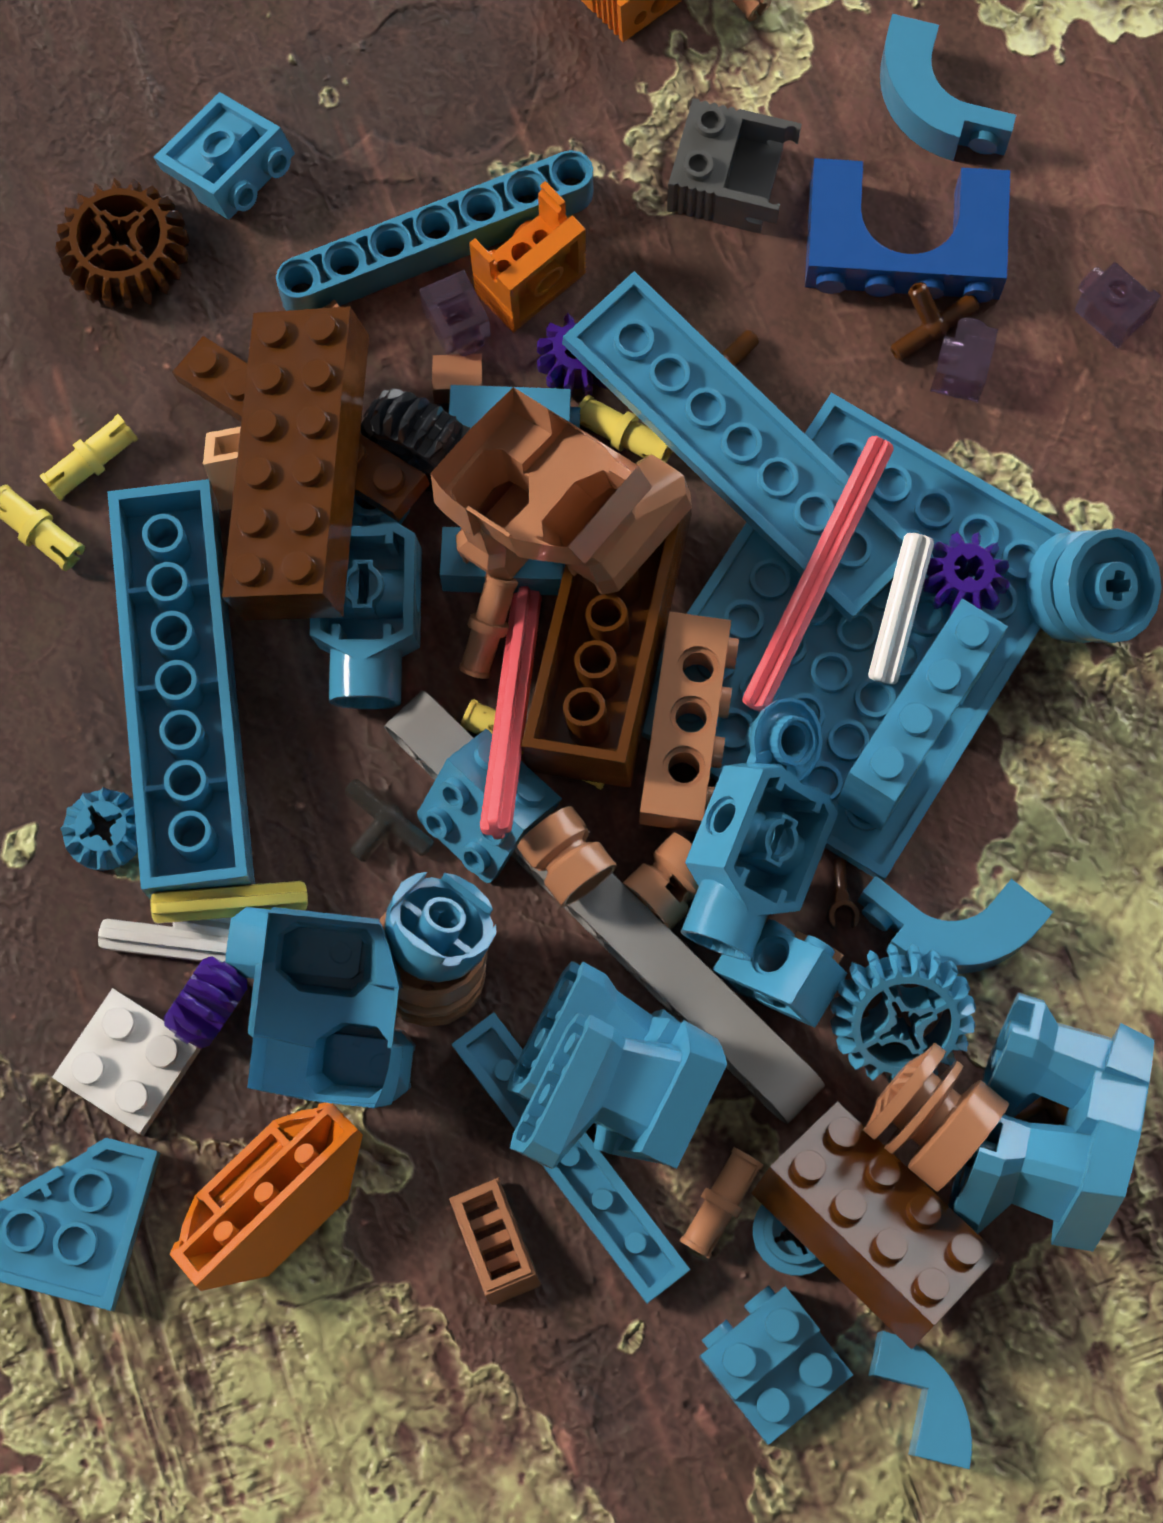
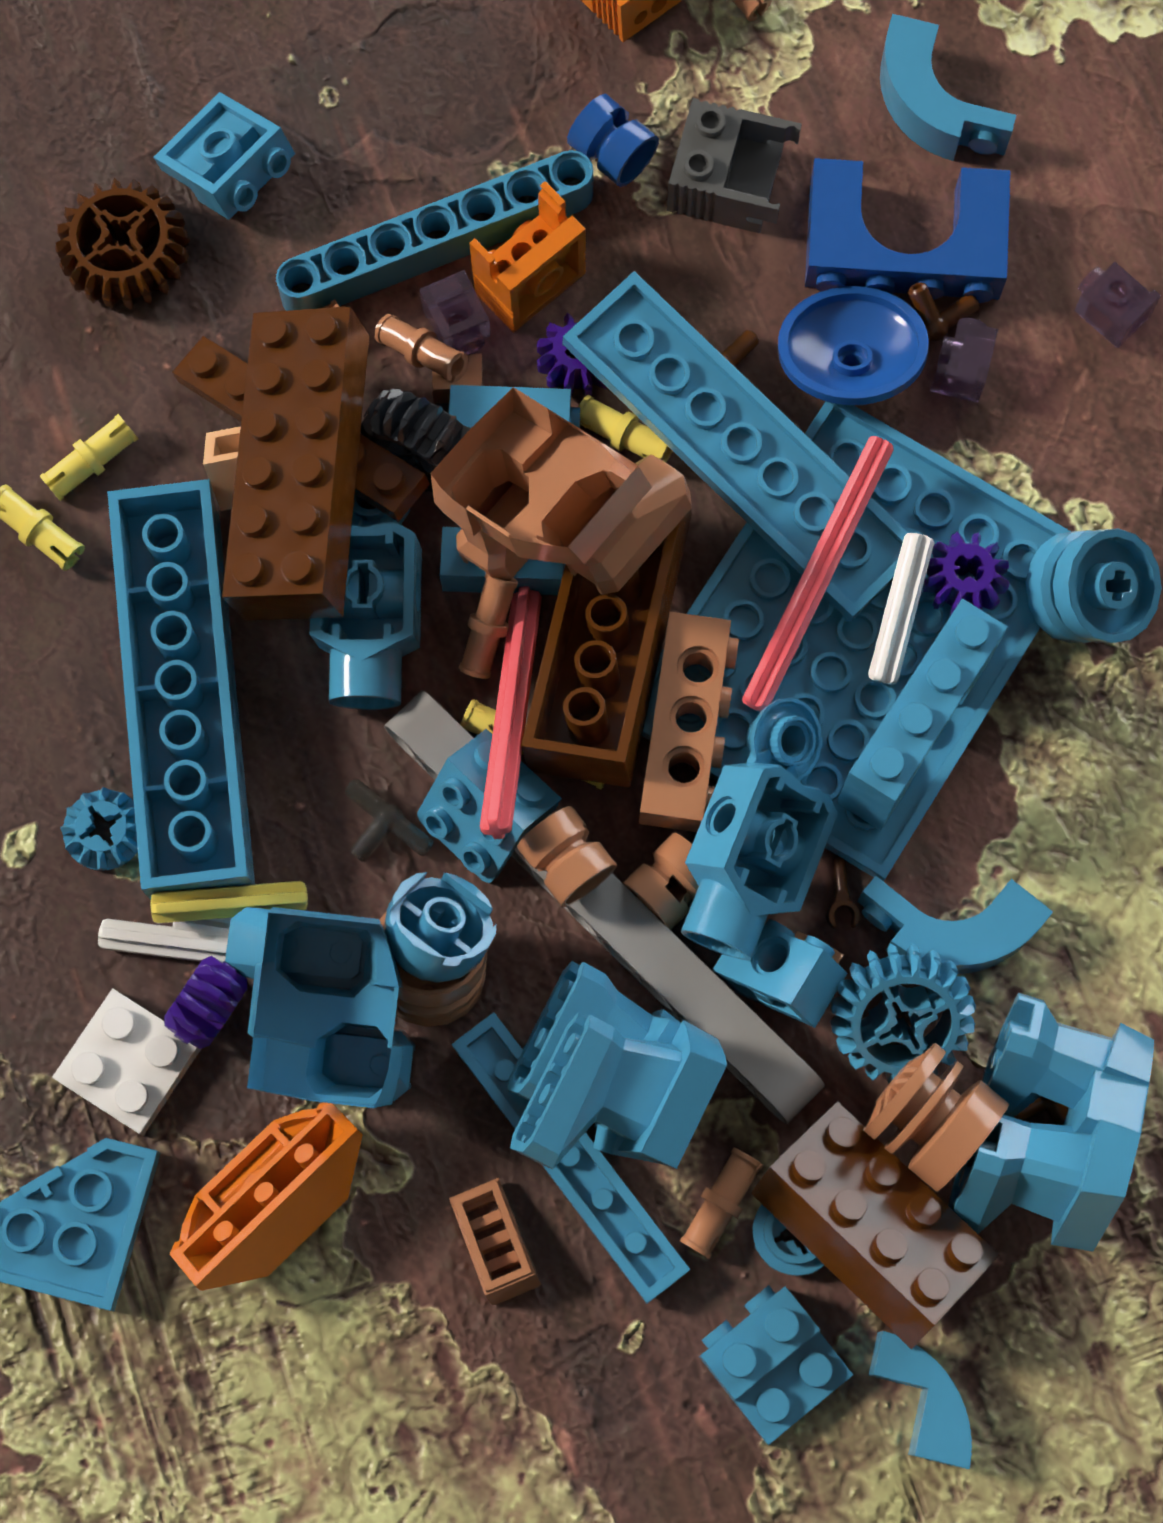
none -> nougat pin [375,314,468,382]
none -> blue wheel [567,94,659,187]
none -> blue dish [778,286,929,405]

